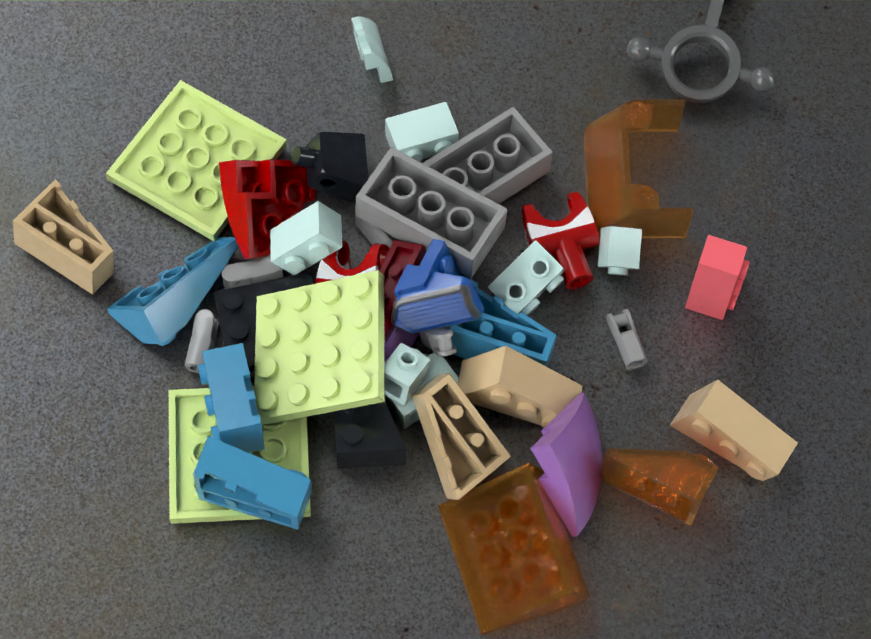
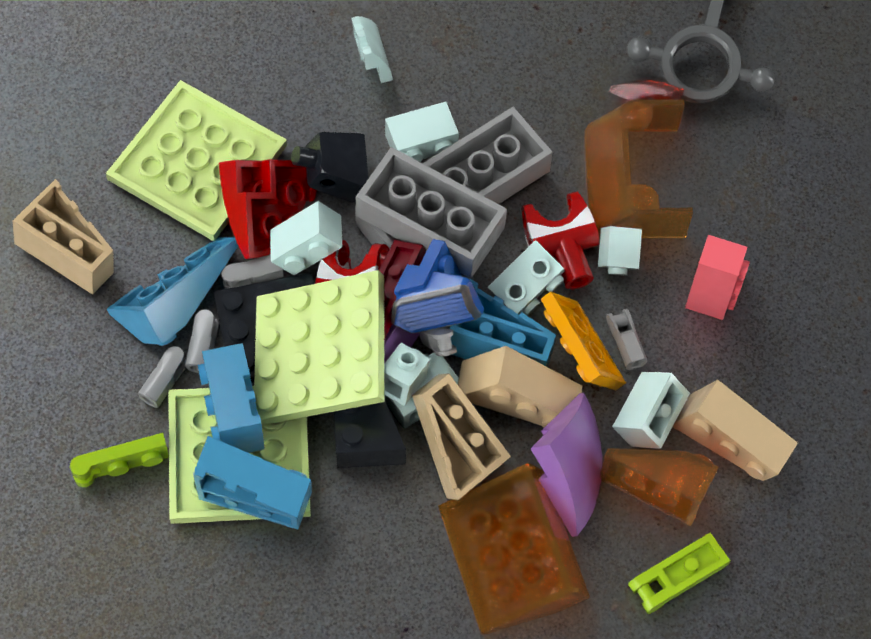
none -> lime plate [70,433,169,488]
none -> light grey bar [138,346,186,408]
none -> light orange plate [540,291,626,390]
none -> clear red slope [609,80,685,105]
none -> light aqua brick [612,372,690,449]
none -> lime plate [628,532,730,614]

